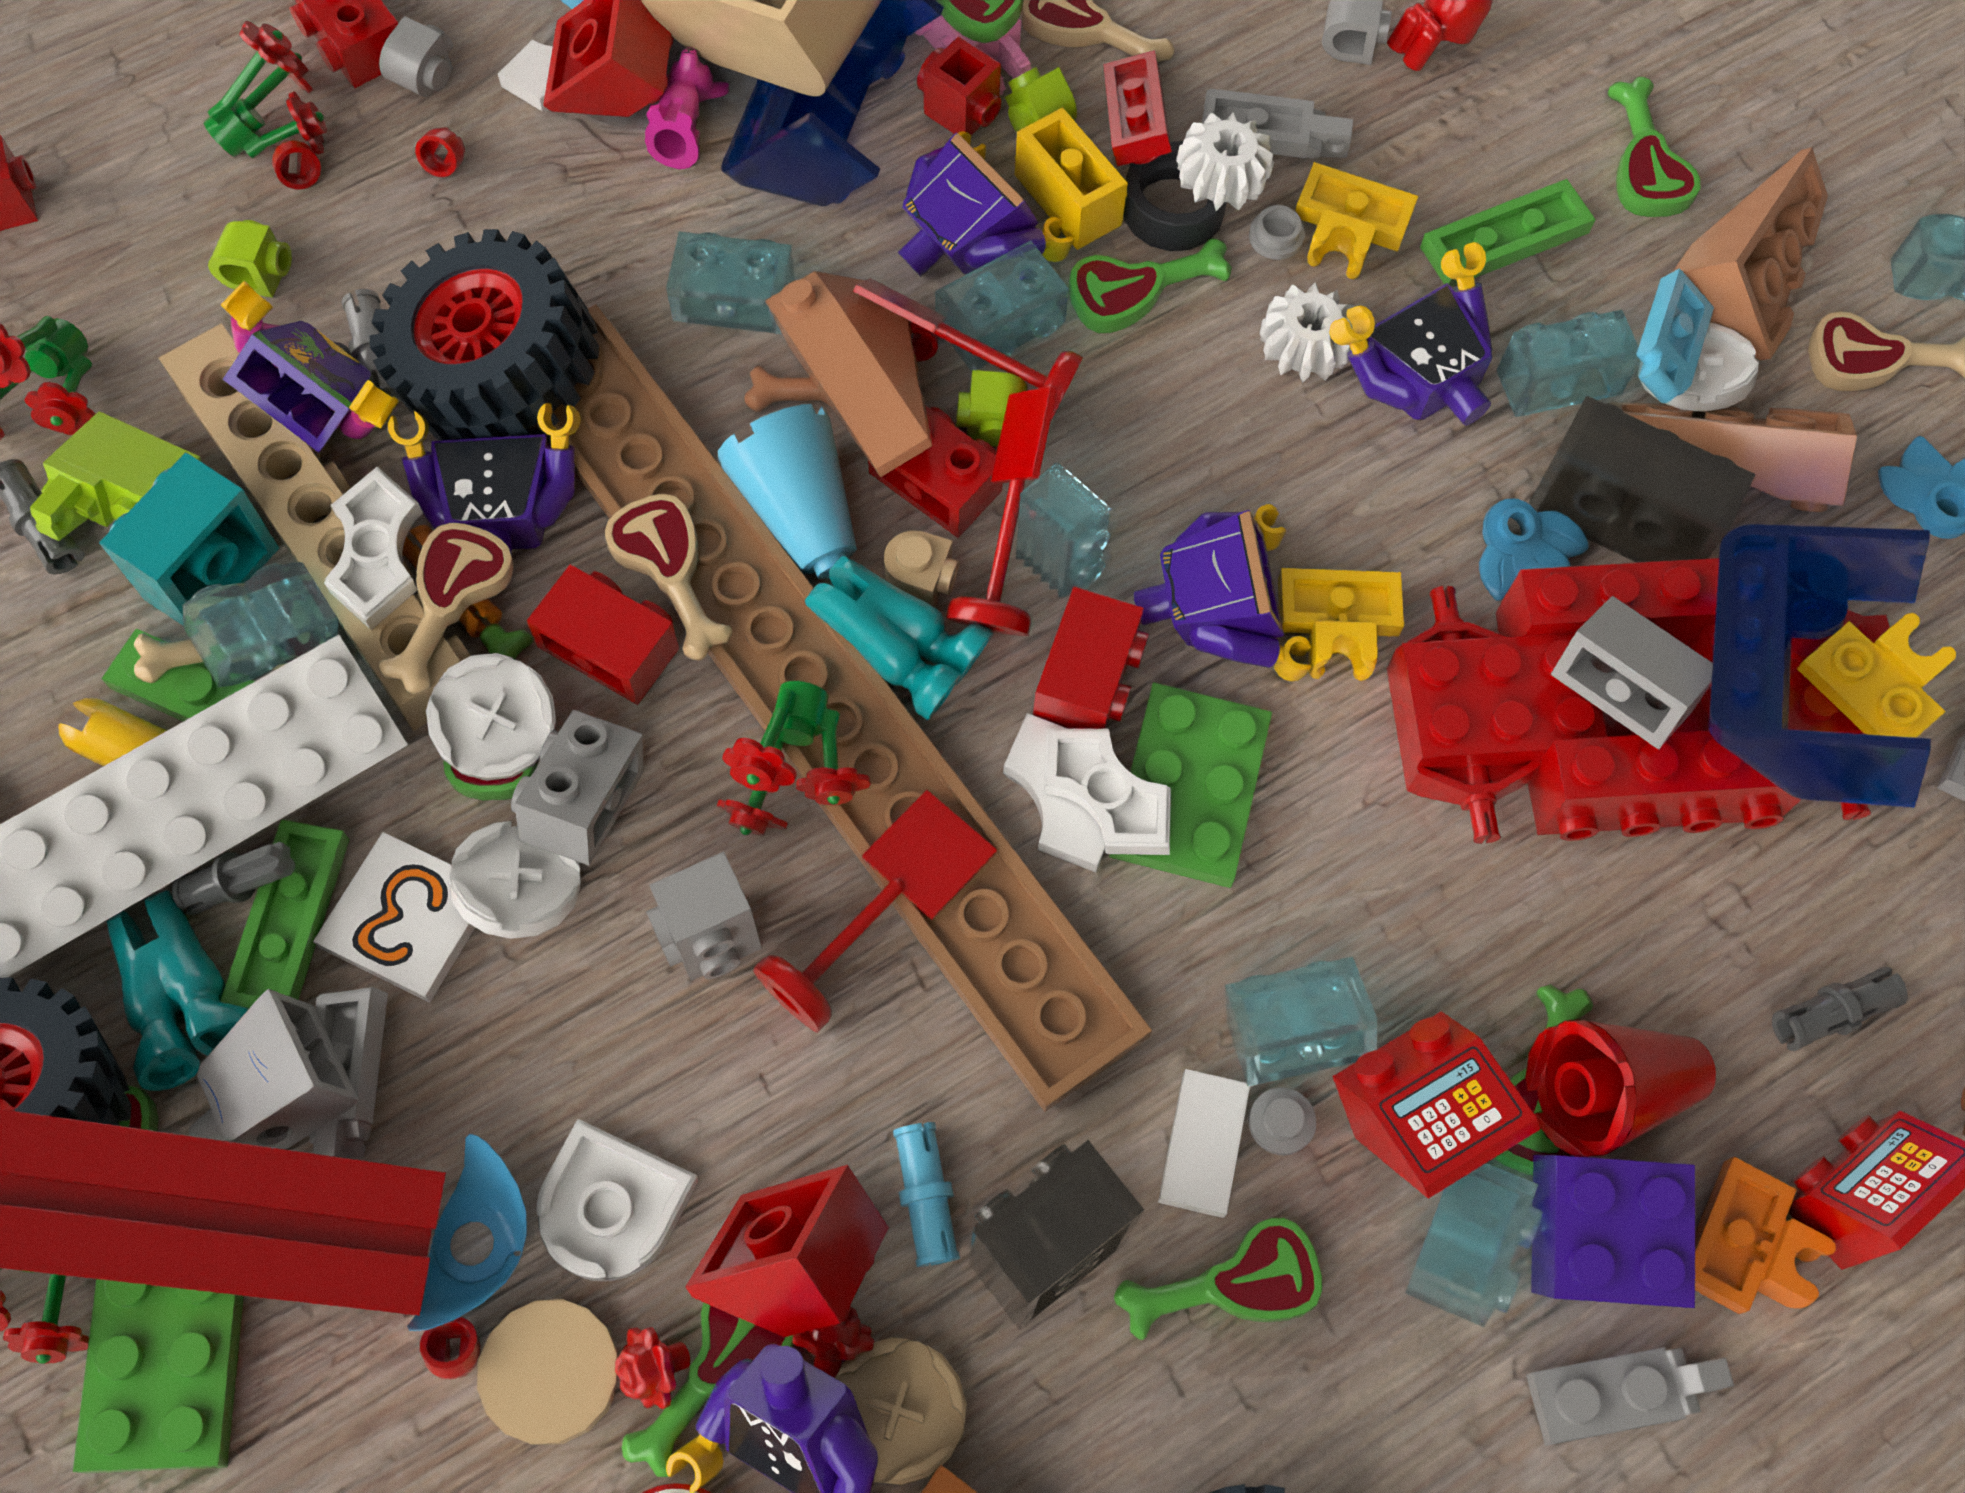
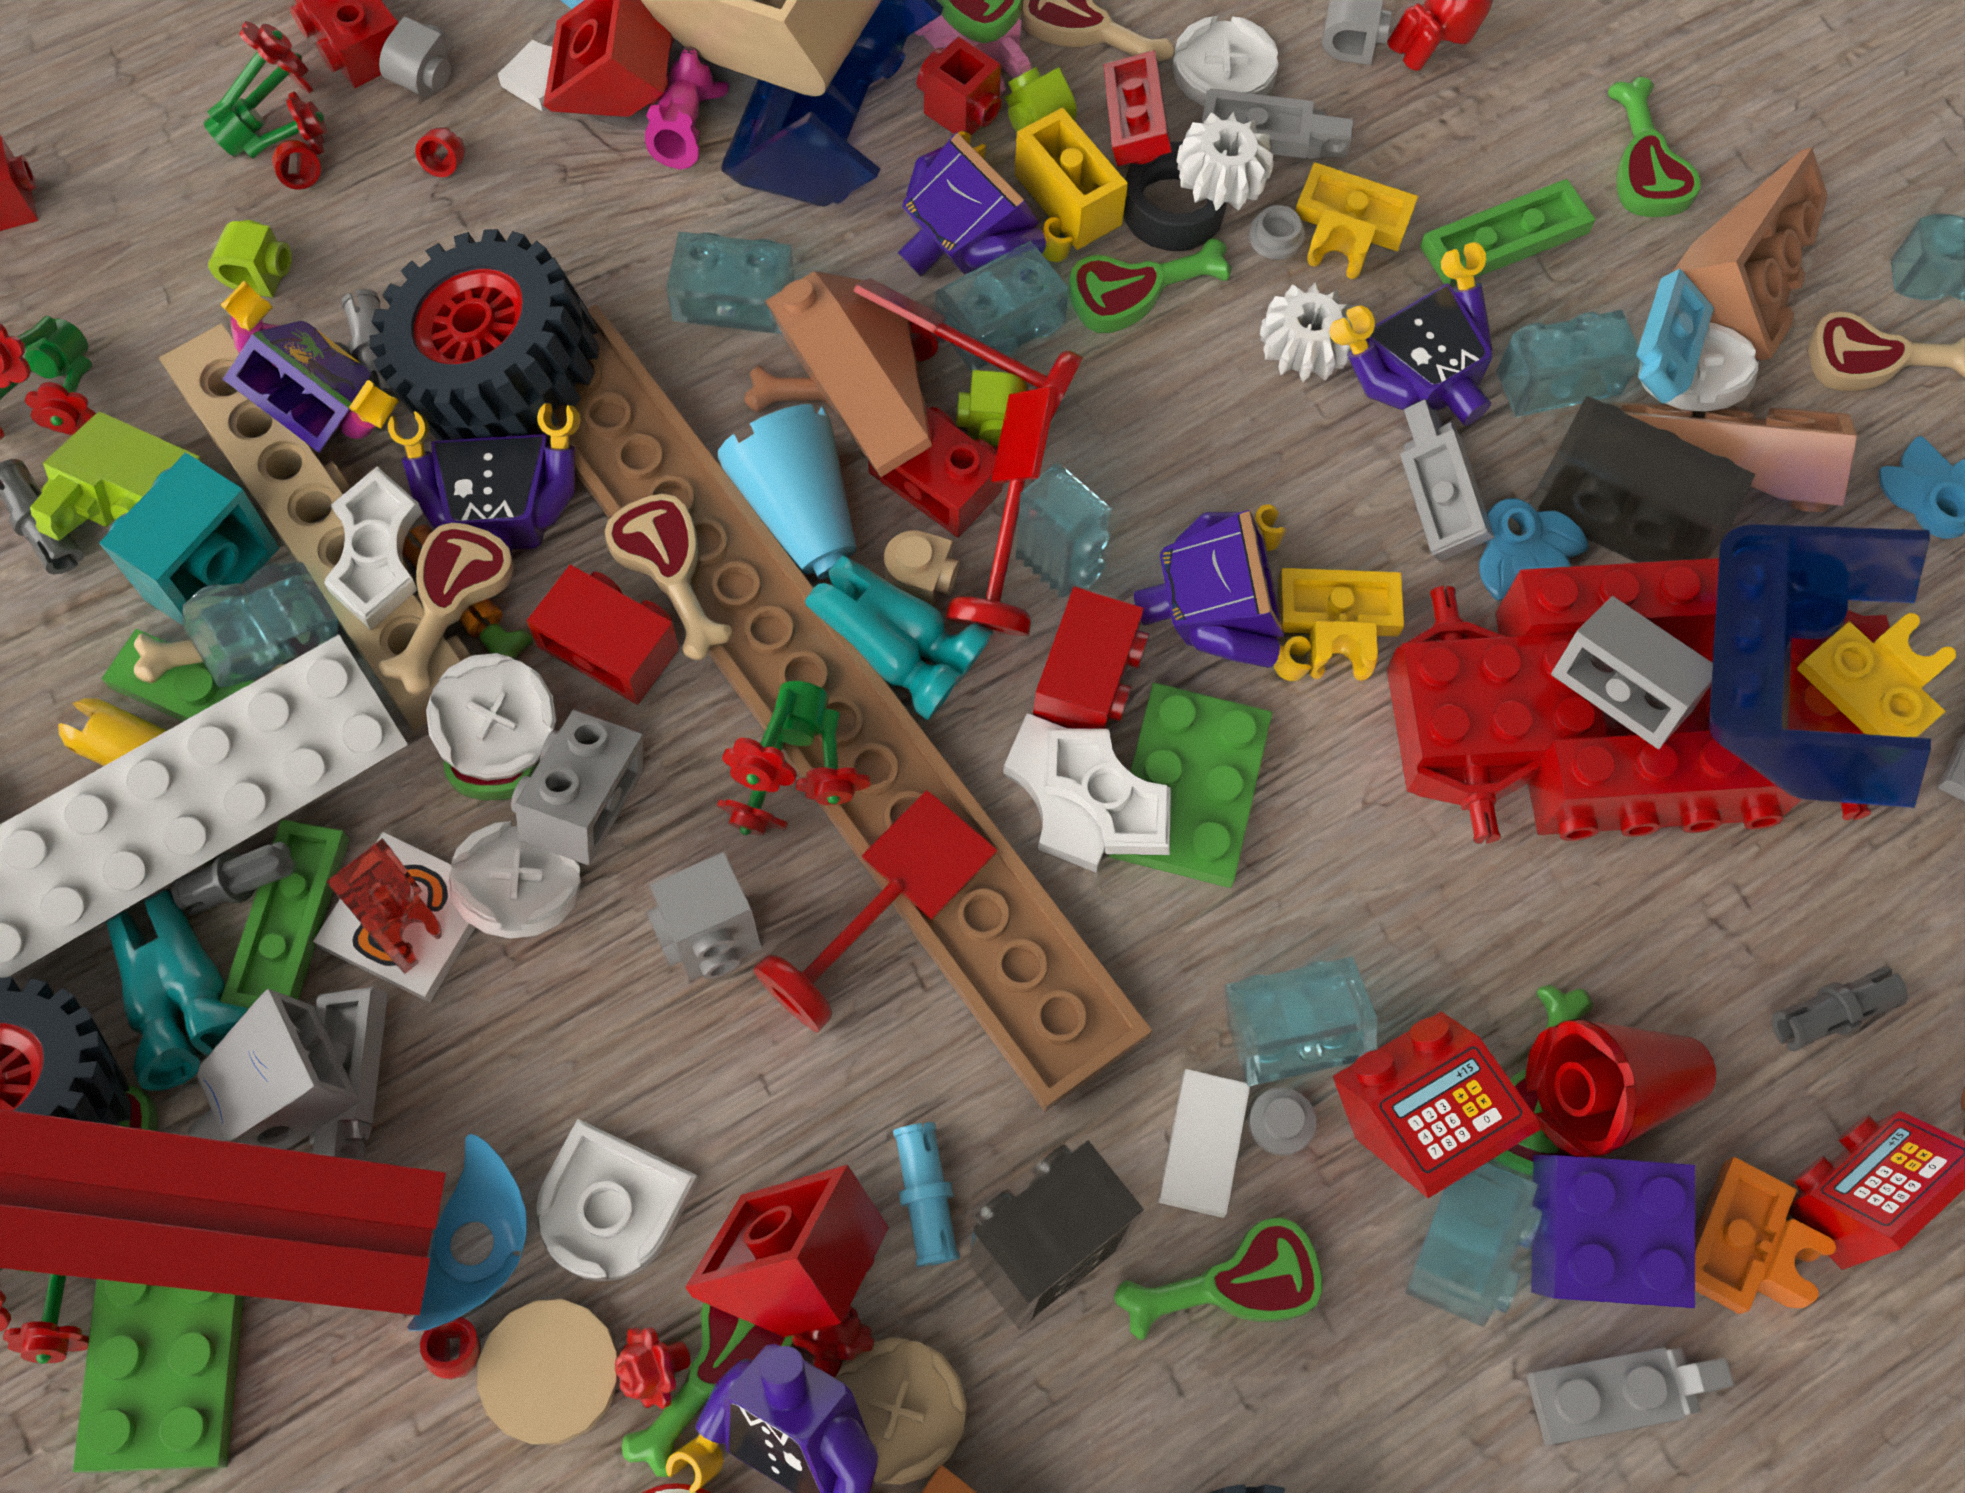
none -> clear red hinge [326,838,442,974]
none -> white tile [1172,16,1279,106]
none -> light grey hinge [1400,399,1495,561]

